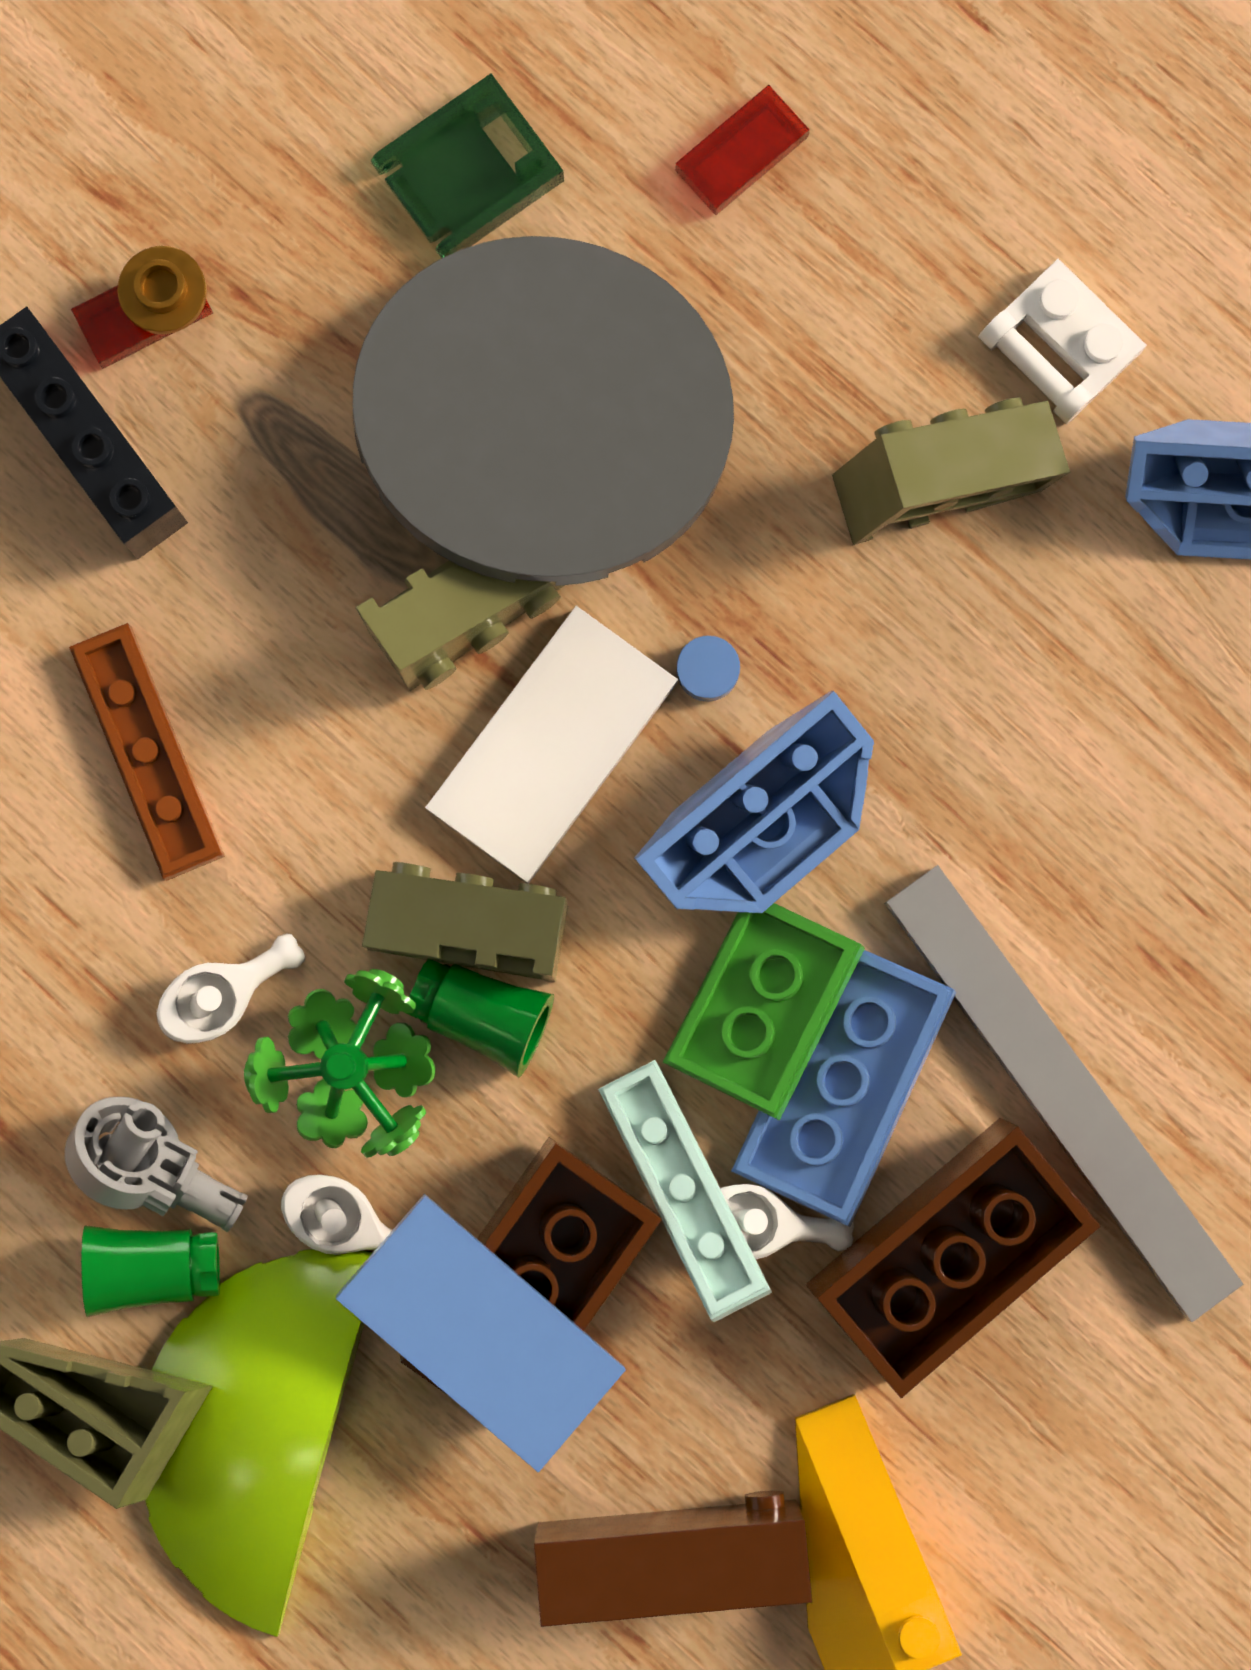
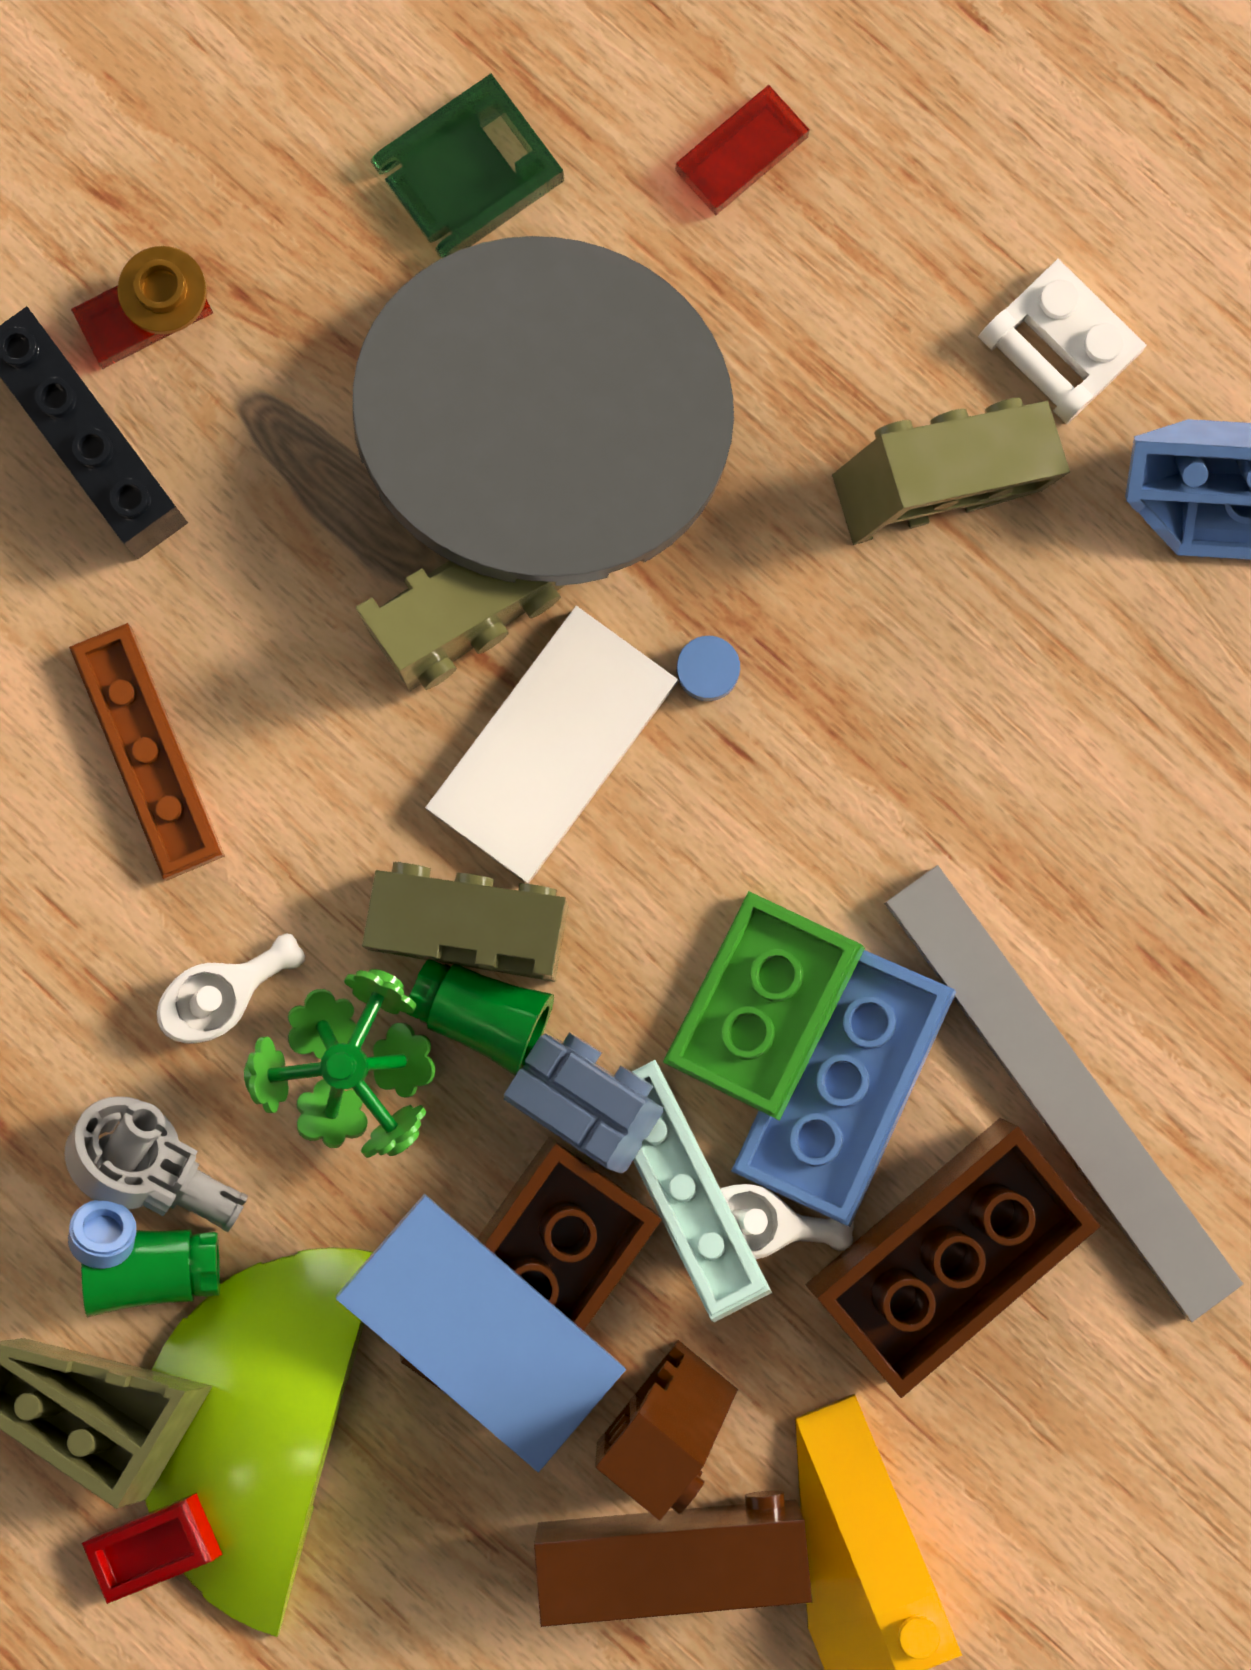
white piece [281,1174,392,1255] -> none
medium blue wedge [634,691,874,913] -> none
none -> medium blue tile [68,1200,136,1269]
none -> red tile [82,1493,223,1604]
none -> sand blue brick [504,1032,664,1174]
none -> reddish brown wedge [595,1340,738,1521]

